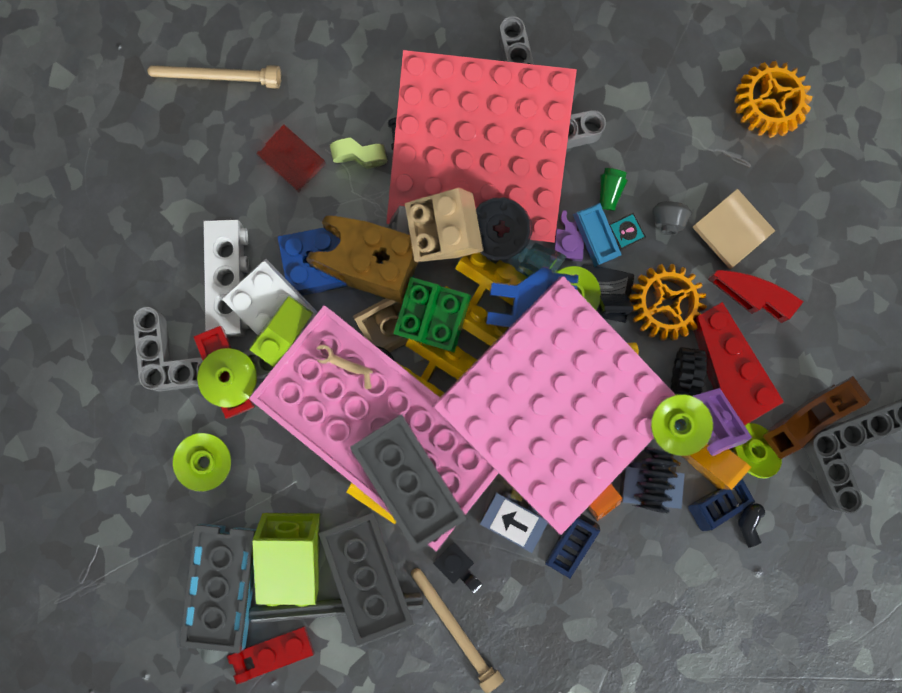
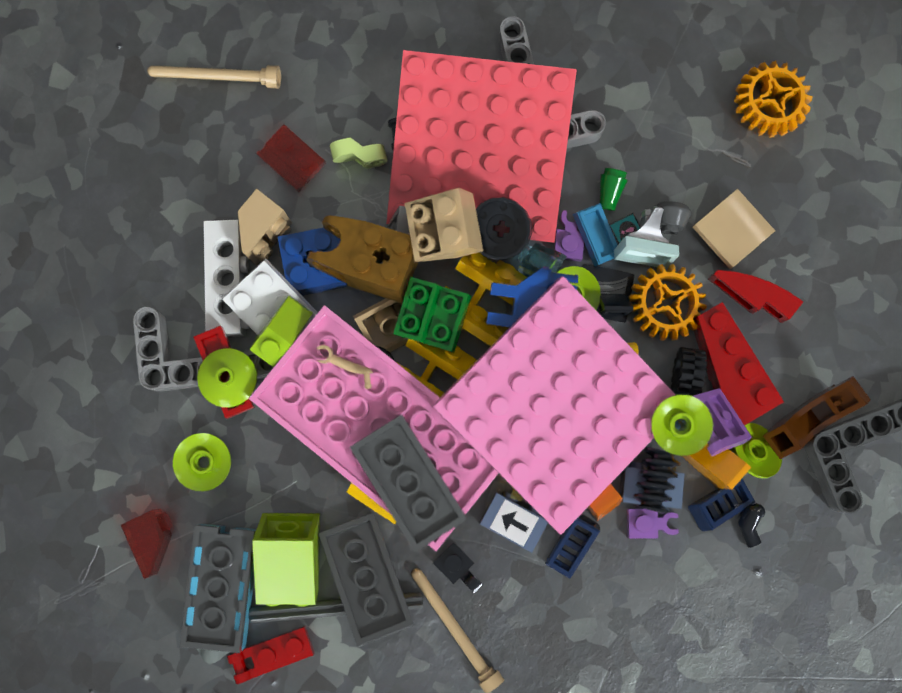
none -> clear red slope [121,509,172,579]
none -> tan slope [238,189,292,266]
none -> light aqua piece [614,206,679,269]
none -> medium lavender plate [627,509,679,538]

